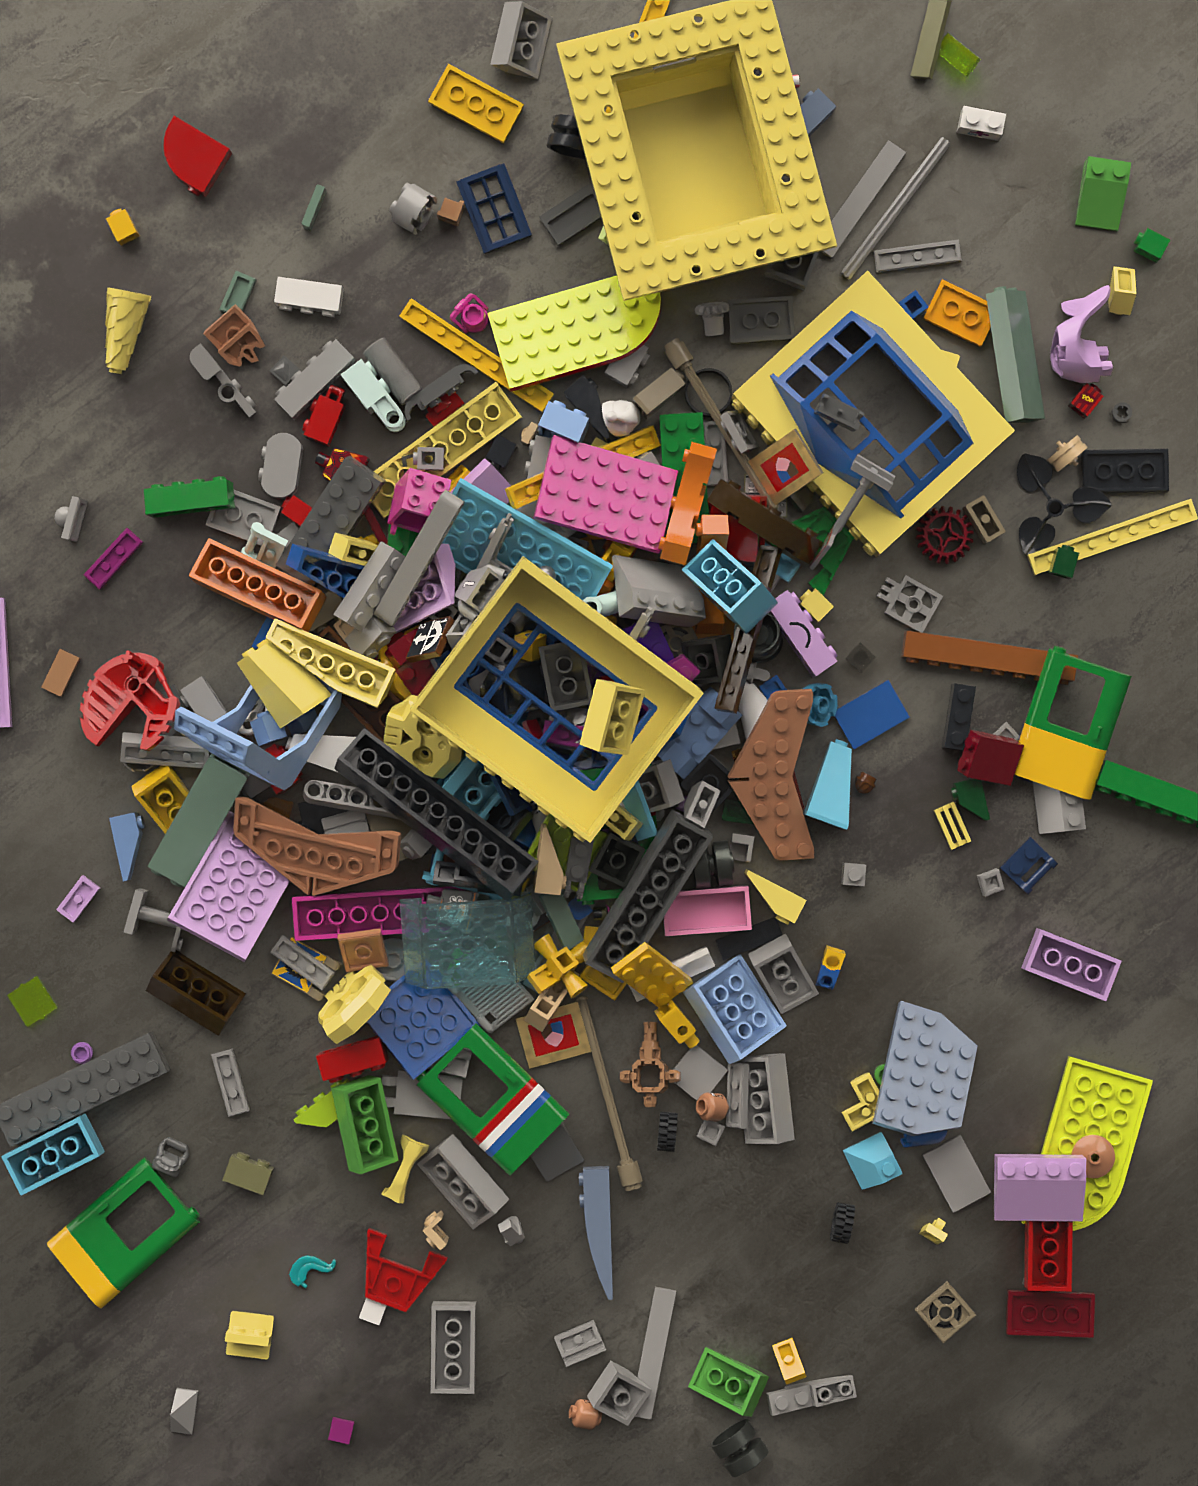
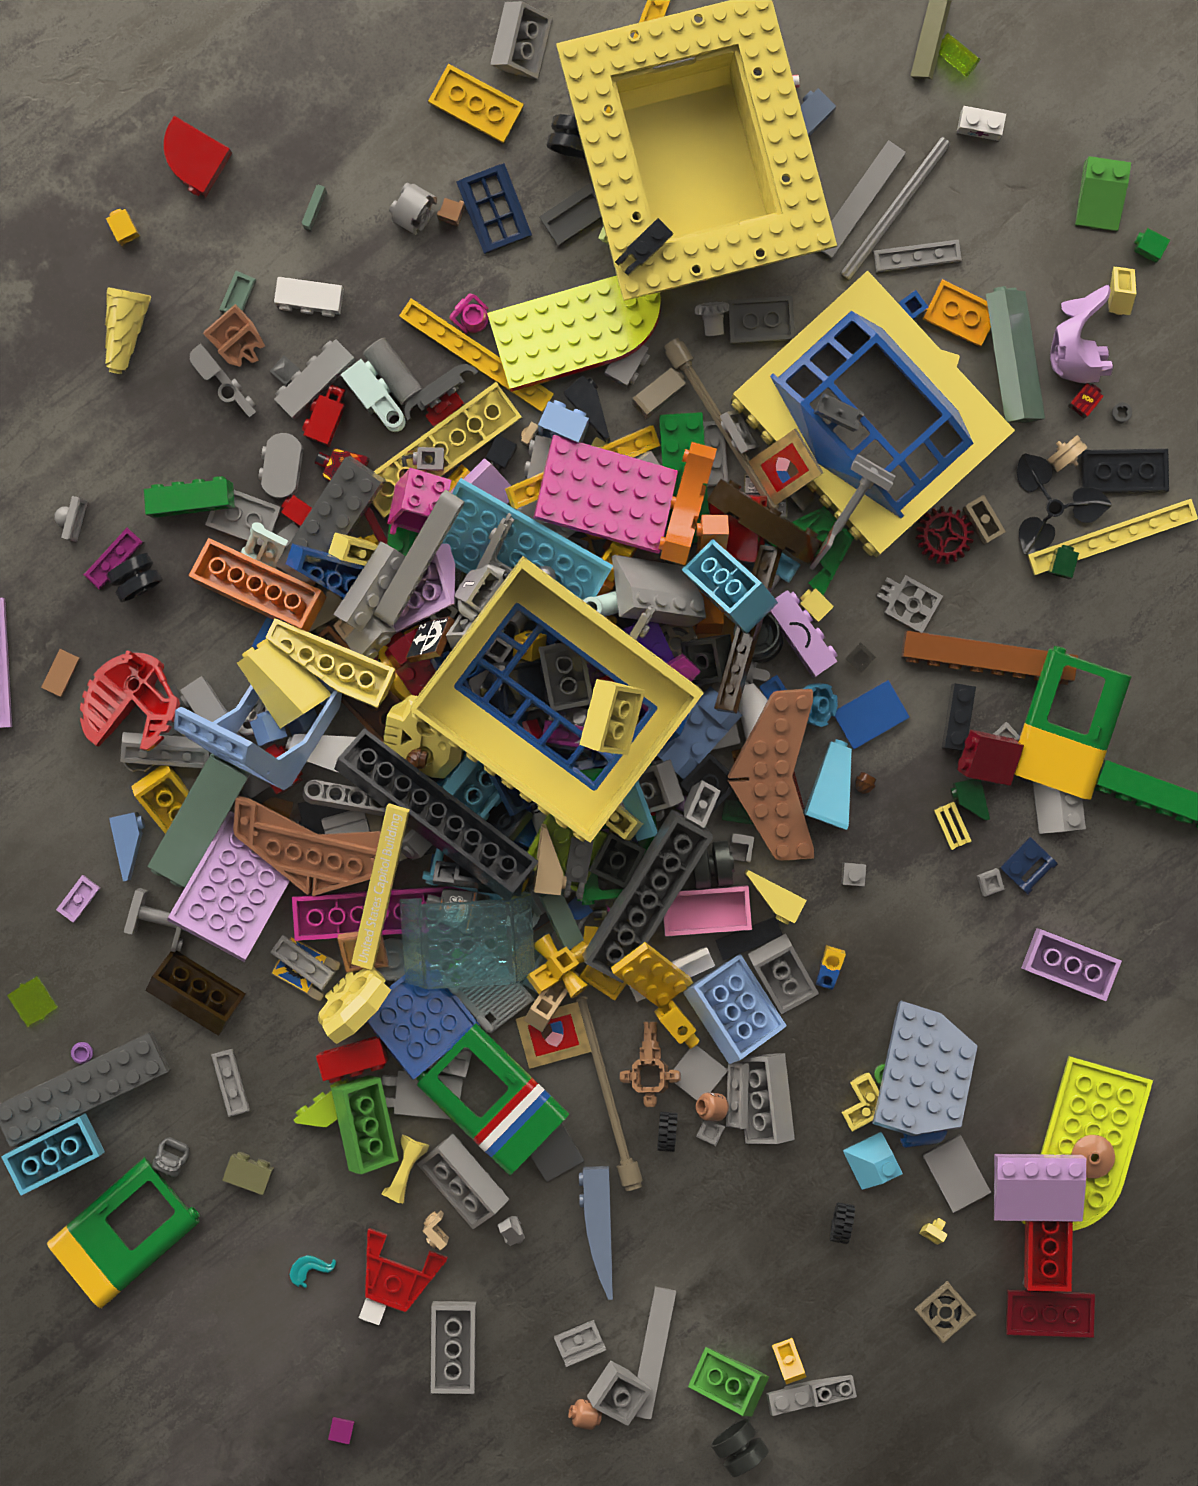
light grey slope [170,1388,198,1434] -> none
light yellow bracket [225,1311,274,1359] -> none
white piece [602,400,641,437] -> none
black tyre [685,368,732,417] -> none
dark grey brick [764,252,819,291] -> none
none -> black wheel [106,553,163,602]
none -> light yellow tile [351,803,410,970]
none -> reddish brown plate [406,748,428,769]
none -> black hinge [615,218,674,276]

